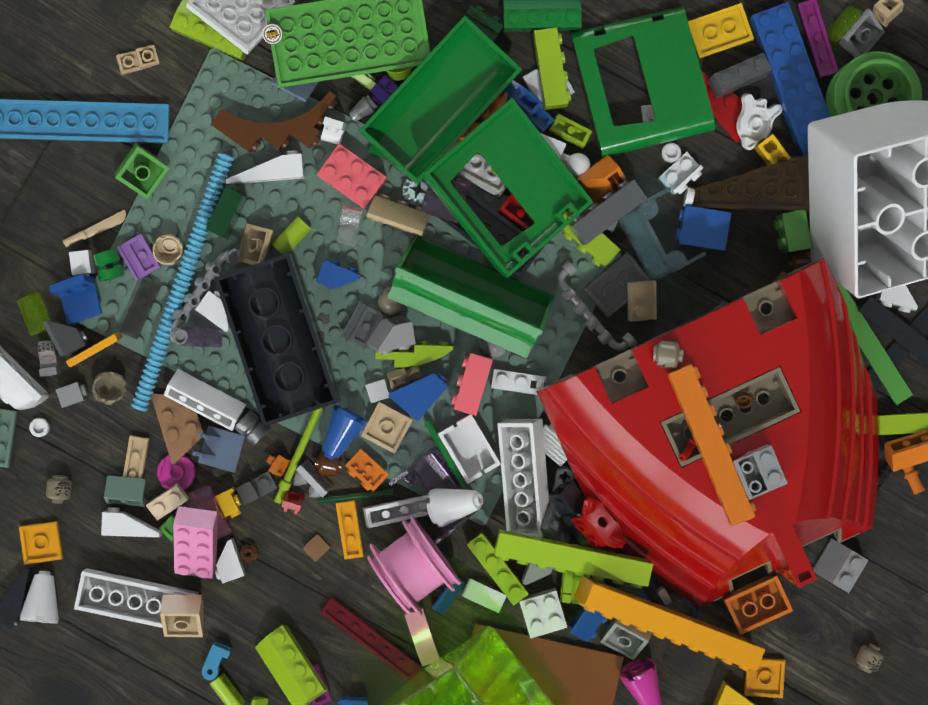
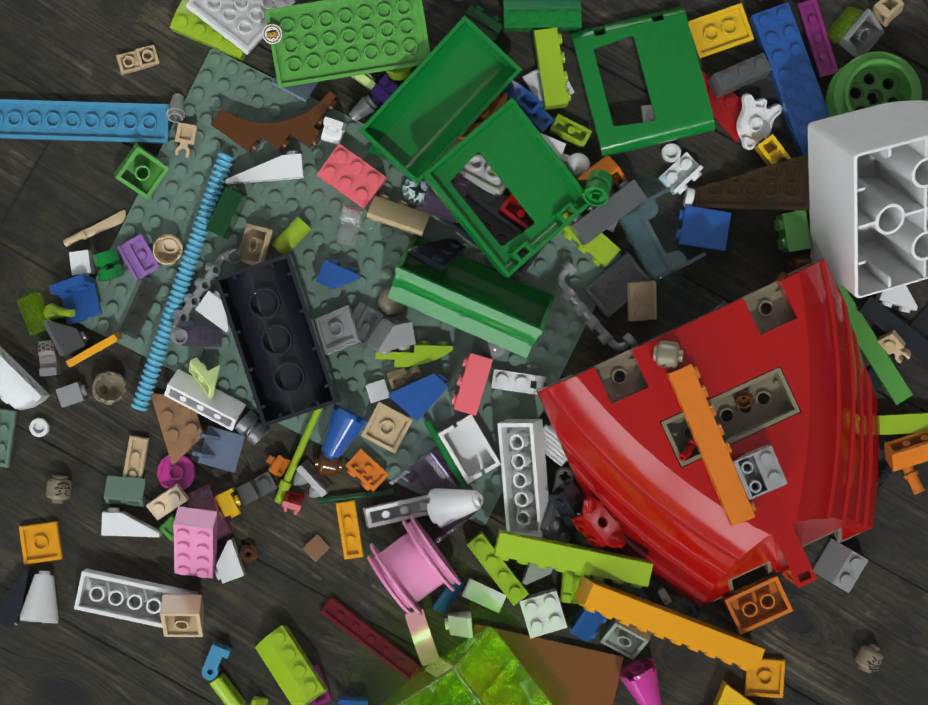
none -> lime piece [43,303,76,321]
none -> light grey cone [166,94,185,123]
none -> tan plate [175,122,198,158]
none -> yellowish green slope [189,357,220,399]
none -> light grey tile [314,305,361,355]
none -> black wing [407,238,466,273]
none -> slope [445,611,473,638]
none -> green wheel [583,169,613,207]
none -> tan plate [877,330,911,363]

